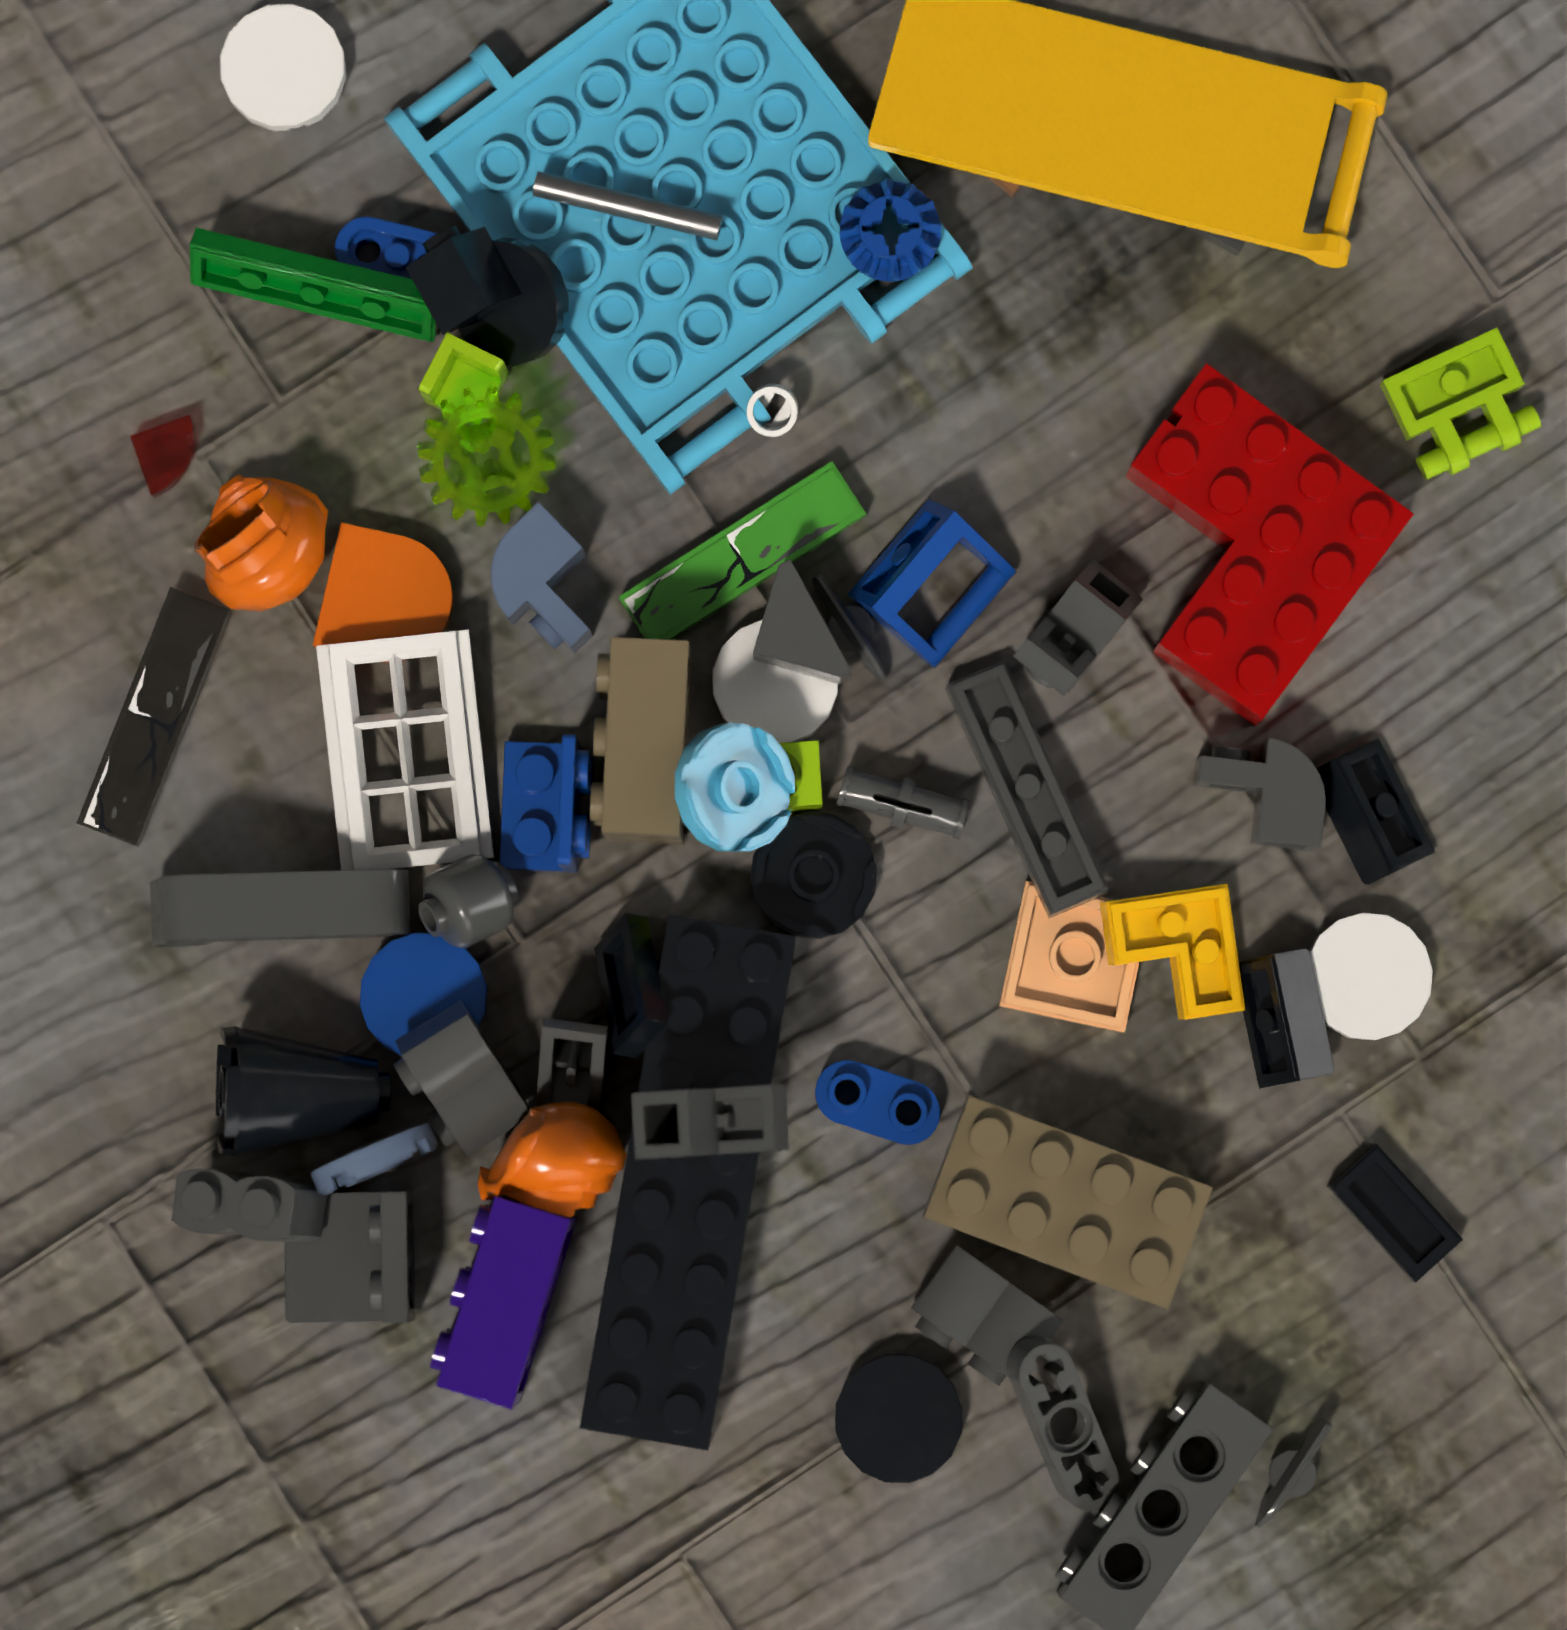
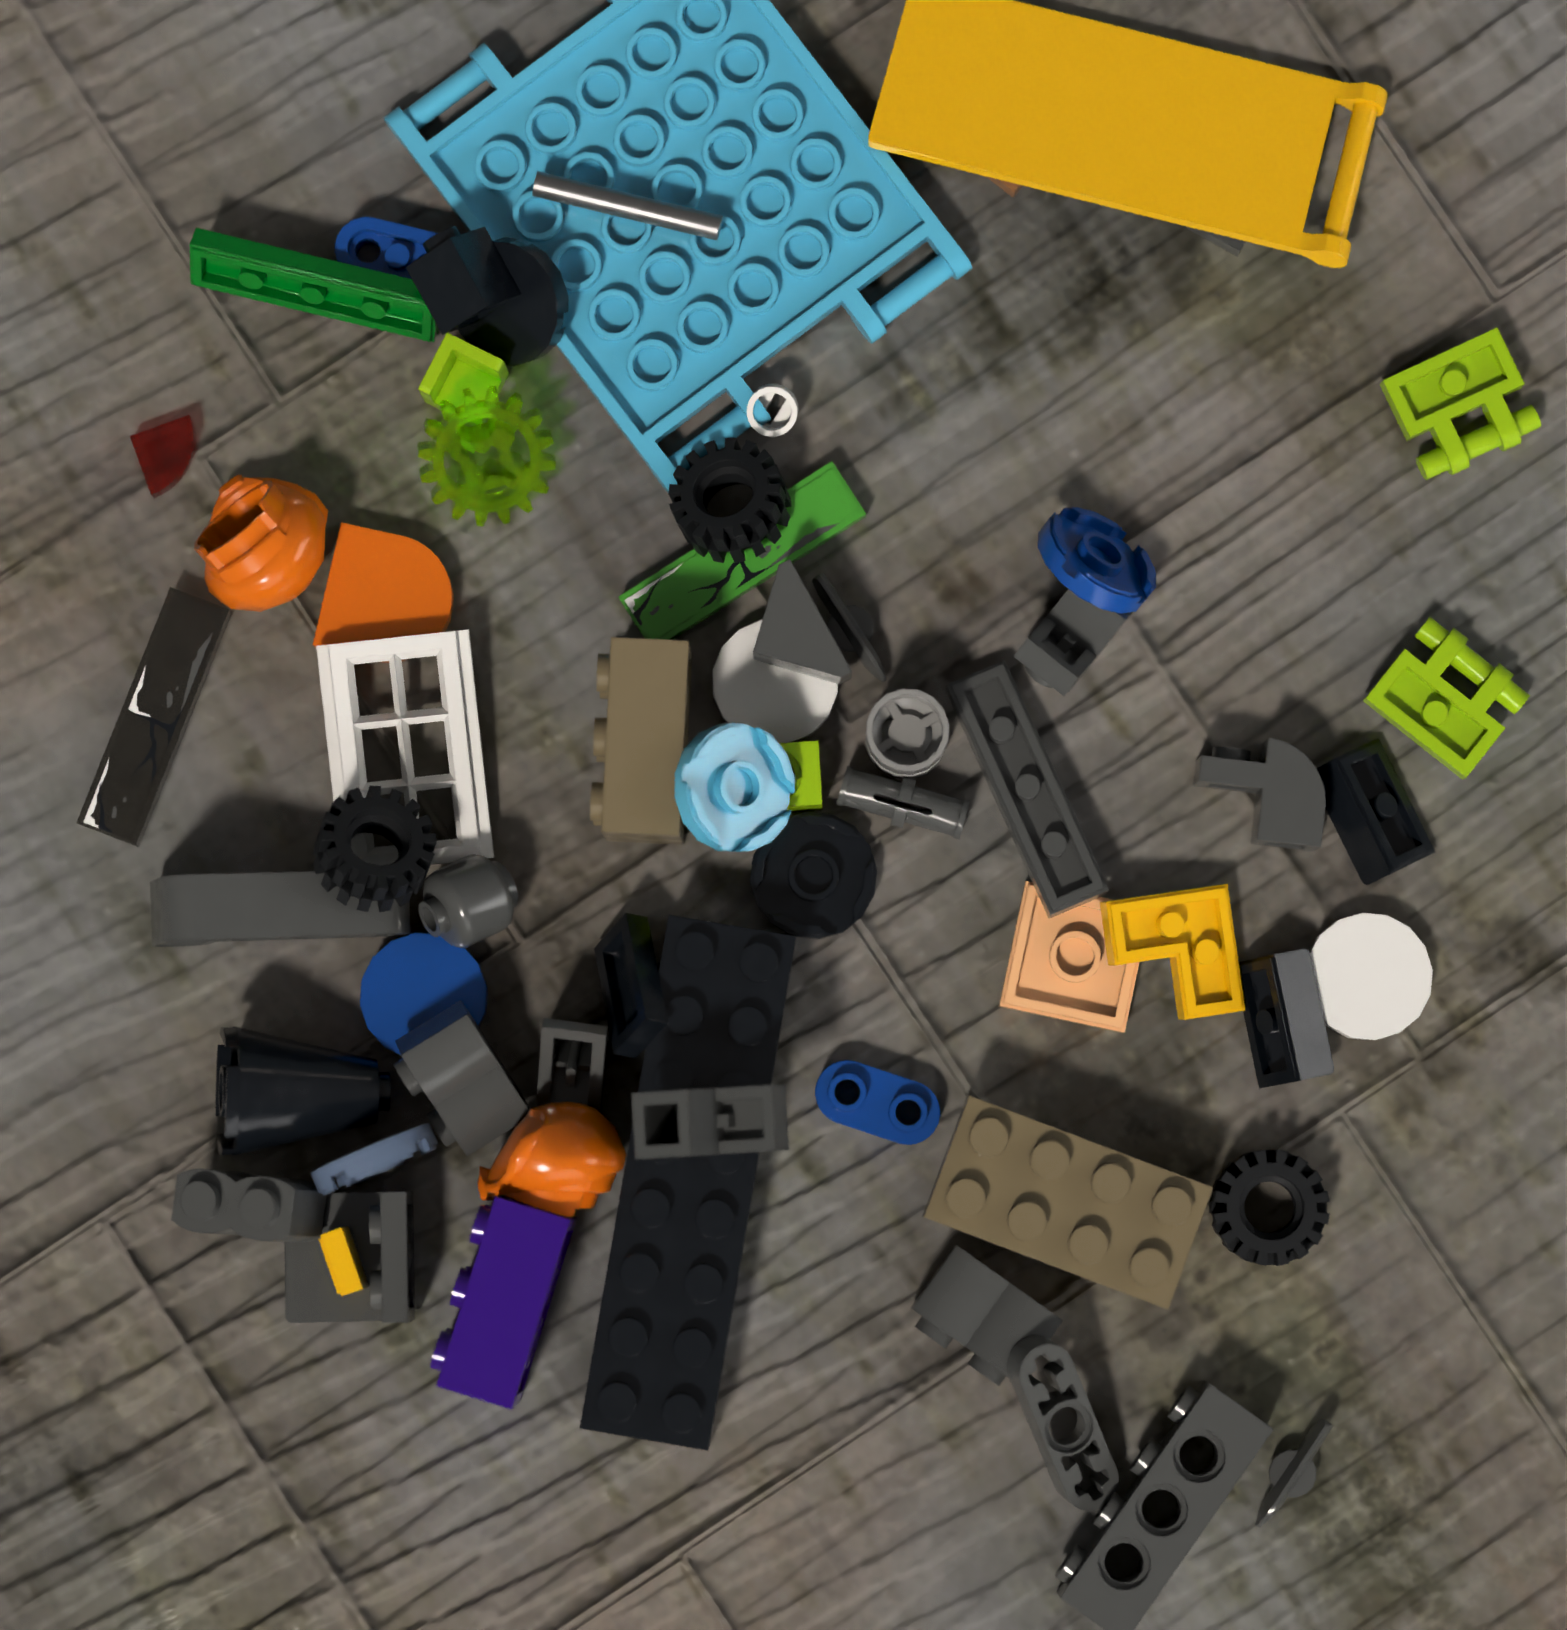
white tile [220,4,346,131] -> none
sand blue brick [491,502,593,654] -> none
blue bracket [500,734,593,873] -> none
black tile [835,1354,962,1483] -> none
blue gear [840,178,941,281] -> none
blue tile [847,499,1016,668] -> none
red piece [1125,363,1414,727] -> none
black tile [1327,1143,1463,1283] -> none
none -> black tyre [313,786,437,912]
none -> yellow tile [319,1226,369,1297]
none -> black tyre [668,438,791,563]
none -> light grey wheel [865,689,949,780]
none -> blue tile [1038,507,1156,614]
none -> black tyre [1209,1150,1330,1266]
none -> lime plate [1363,617,1530,780]

